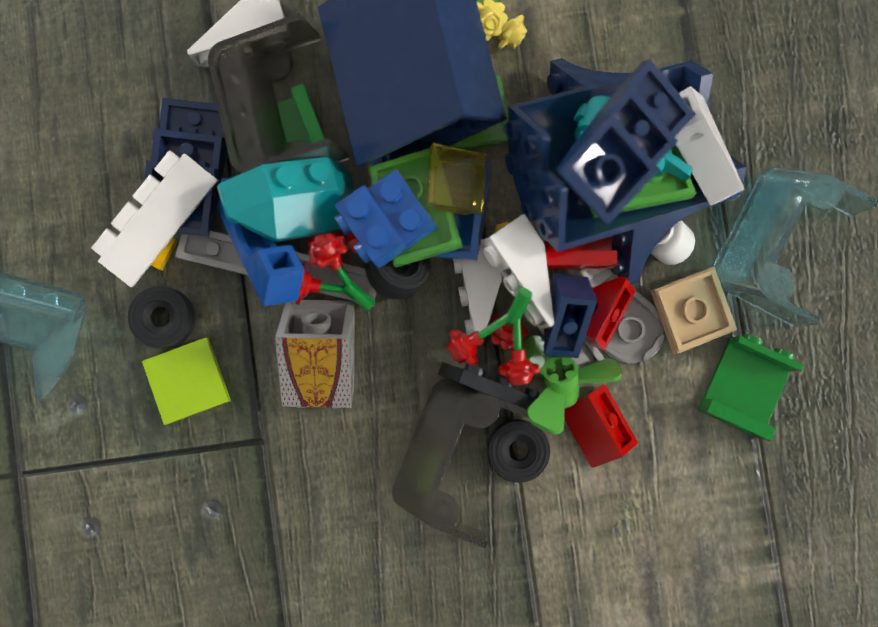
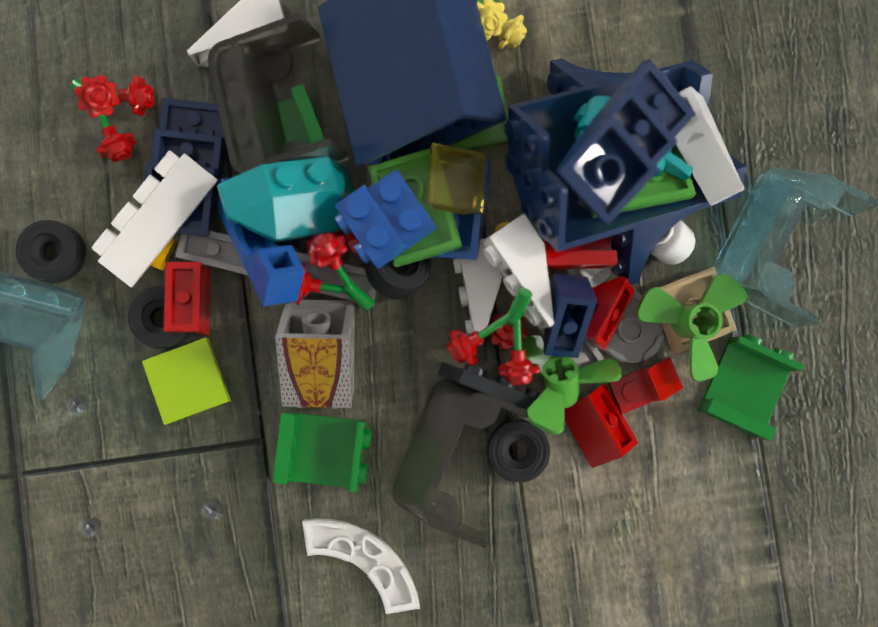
none -> black tyre [16,220,86,283]
none -> red plant [71,75,155,162]
none -> red panel [164,262,211,335]
none -> green panel [273,412,372,493]
none -> white tile [302,518,420,614]
none -> red slope [607,357,683,414]
none -> bright green piece [636,274,747,381]

